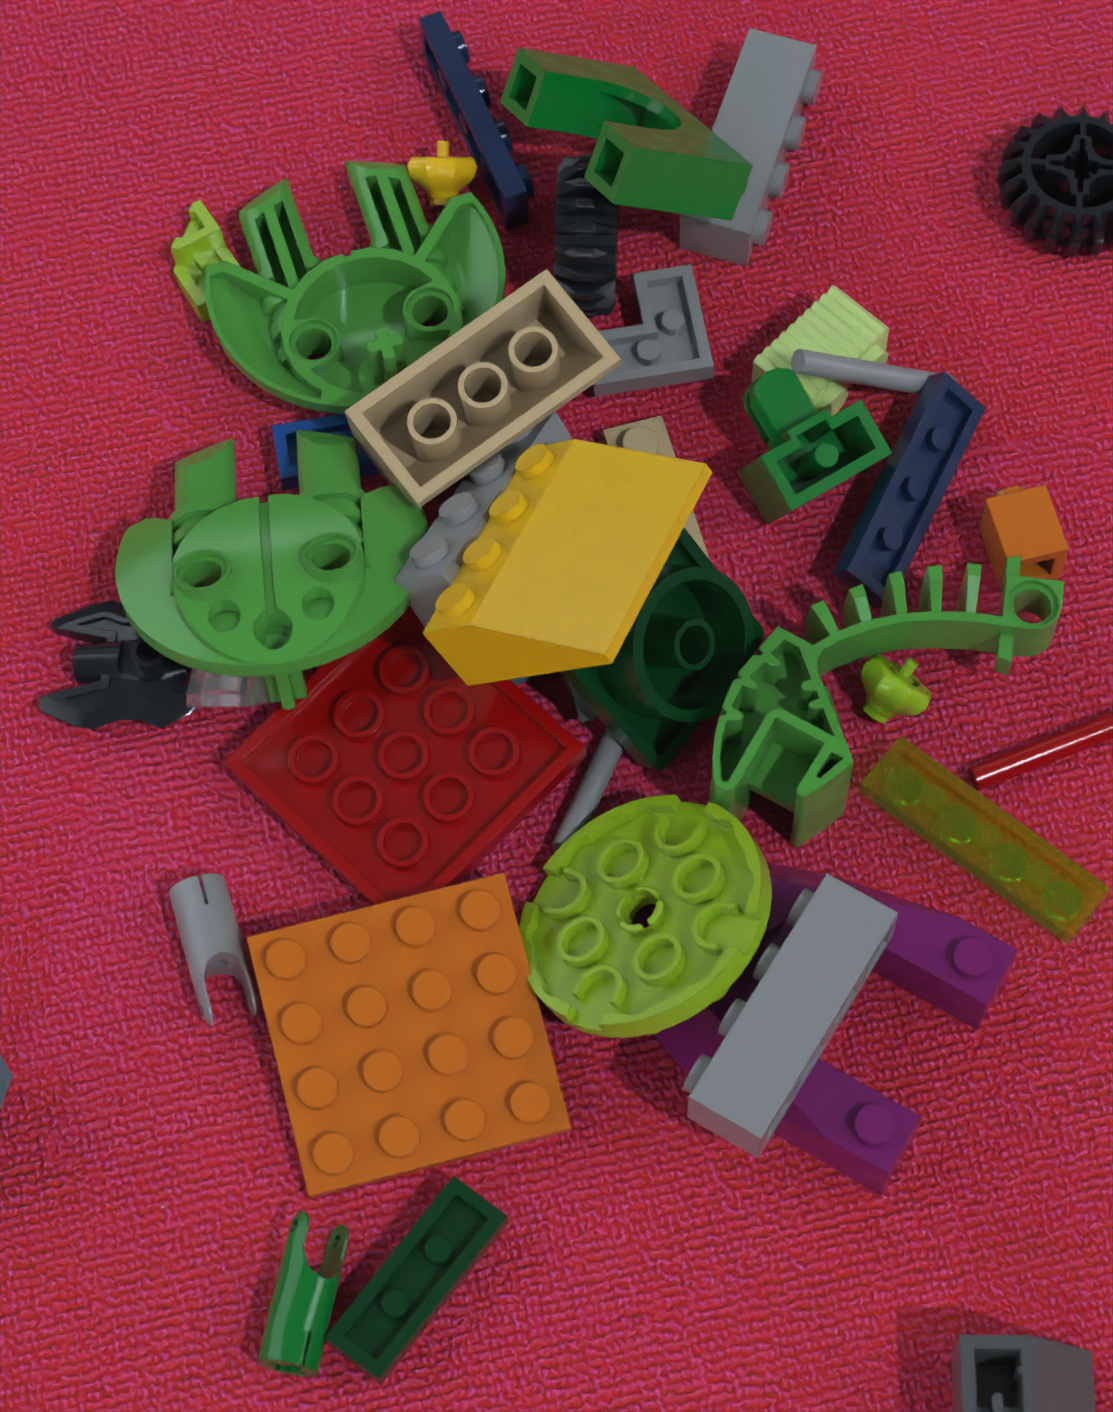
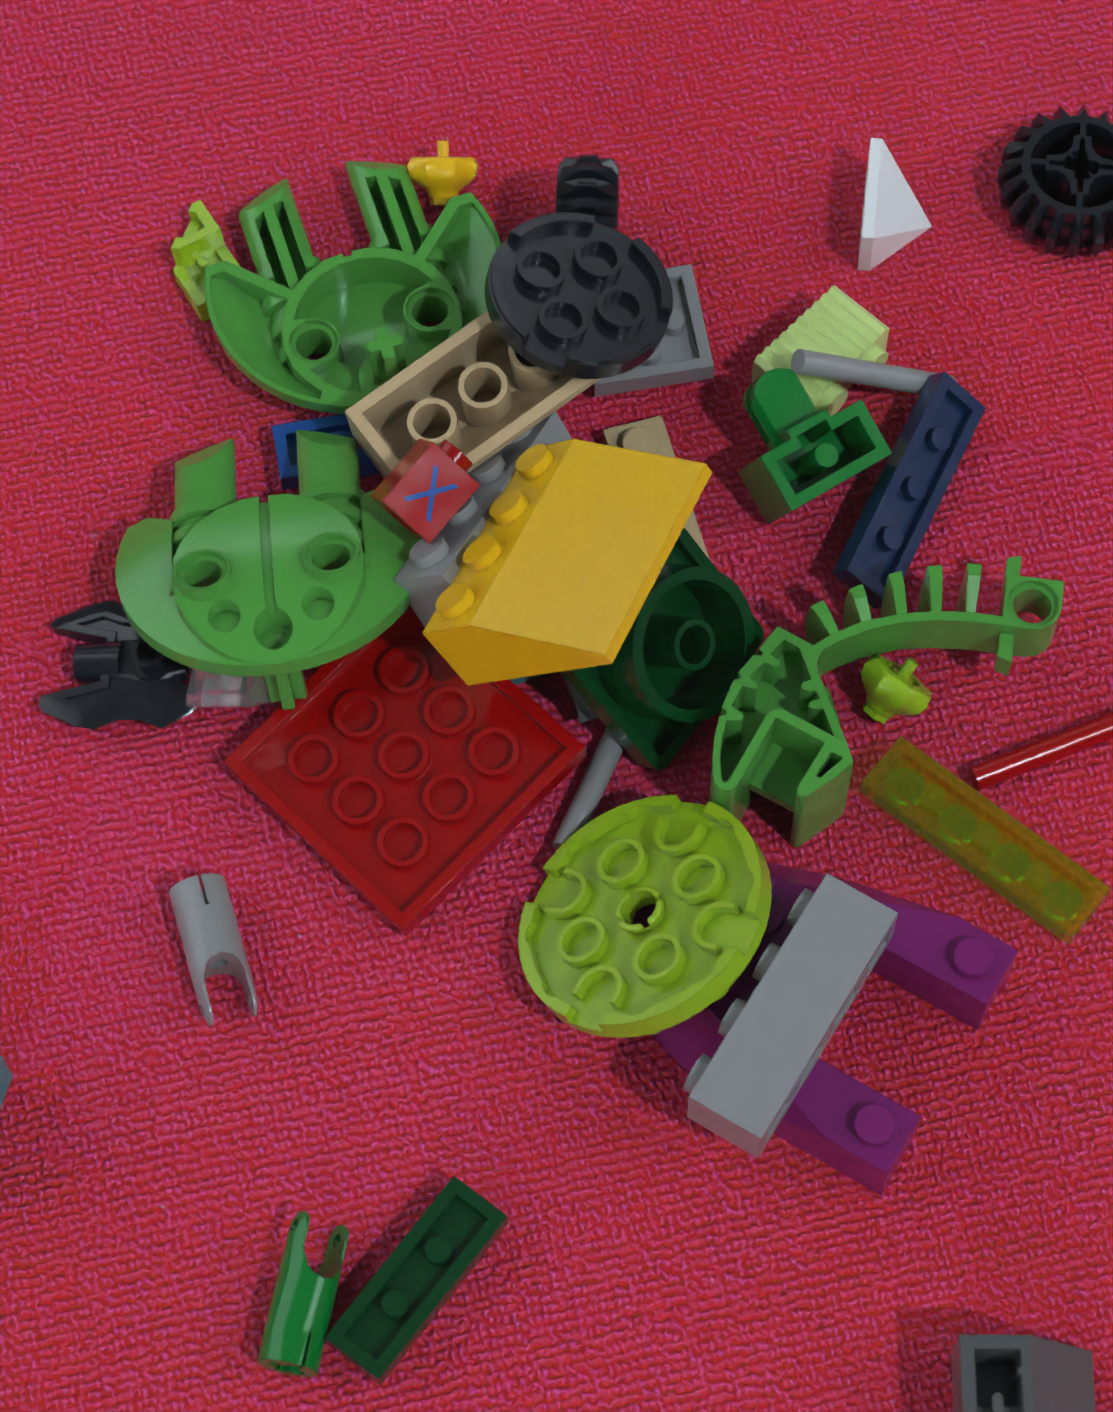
orange plate [247,873,571,1199] -> none
dark blue plate [419,11,535,231] -> none
green arch [500,47,753,221] -> none
light grey brick [679,28,823,266] -> none
orange brick [979,485,1069,592] -> none
none -> red brick [370,439,480,544]
none -> black tile [484,212,673,379]
none -> white slope [857,138,932,271]

